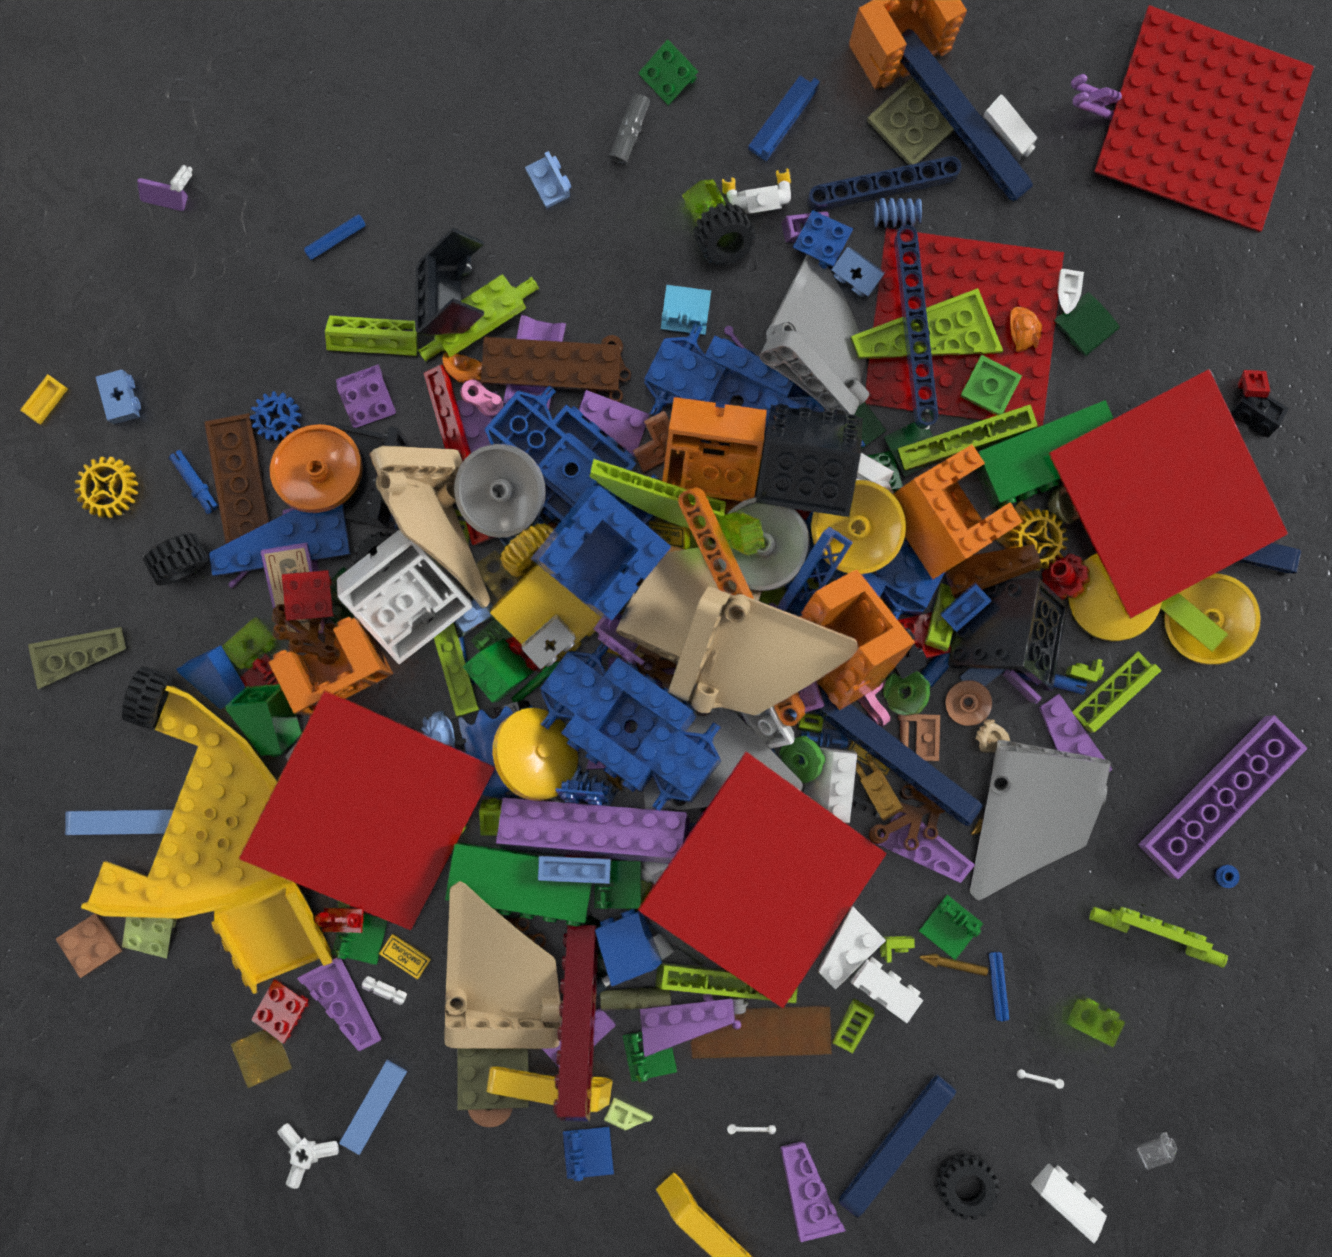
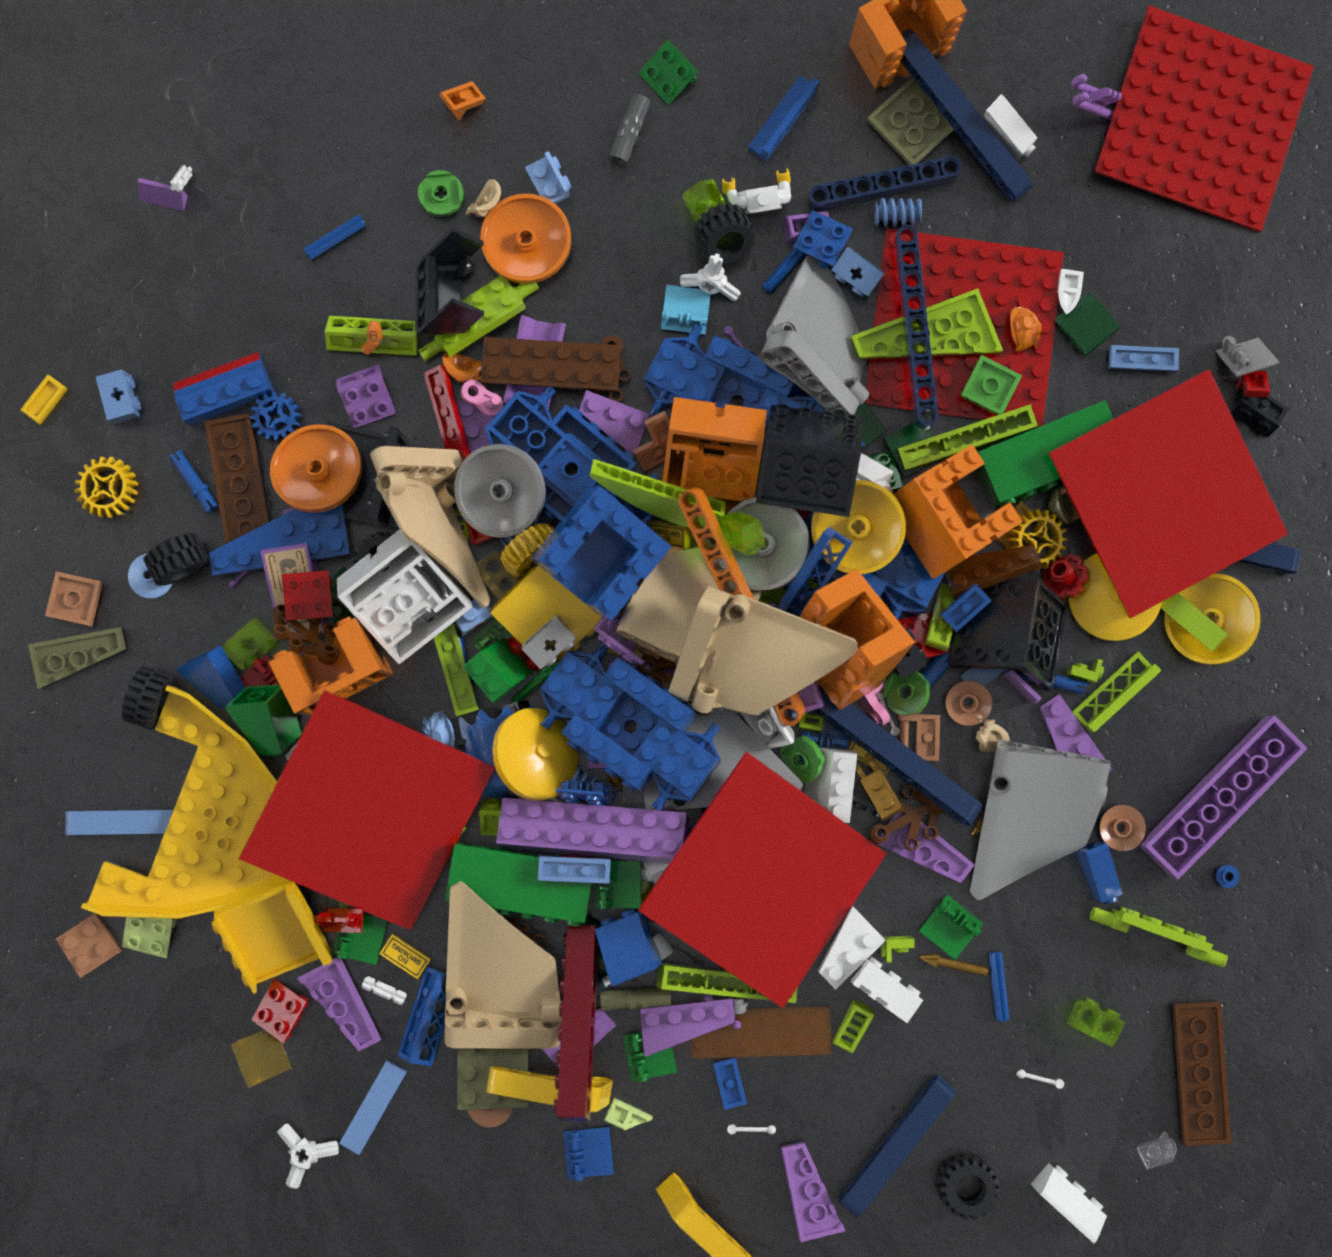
none -> nougat plate [45,571,103,626]
none -> light blue dish [128,553,173,599]
none -> blue slope [173,352,274,426]
none -> orange arm [361,321,383,355]
none -> blue fence [398,966,454,1066]
none -> bright green plate [418,170,464,217]
none -> orange slope [439,81,486,121]
none -> tan hat [465,179,501,218]
none -> orange dish [480,194,571,284]
none -> white bush [680,254,740,301]
none -> blue plate [713,1057,747,1110]
none -> blue axle [763,249,806,294]
none -> white hinge [875,691,900,736]
none -> blue slope [1075,841,1123,905]
none -> nougat dish [1099,805,1146,851]
none -> medium blue plate [1109,345,1179,372]
none -> reddish brown plate [1172,1001,1232,1146]
none -> light grey hinge [1216,336,1279,377]

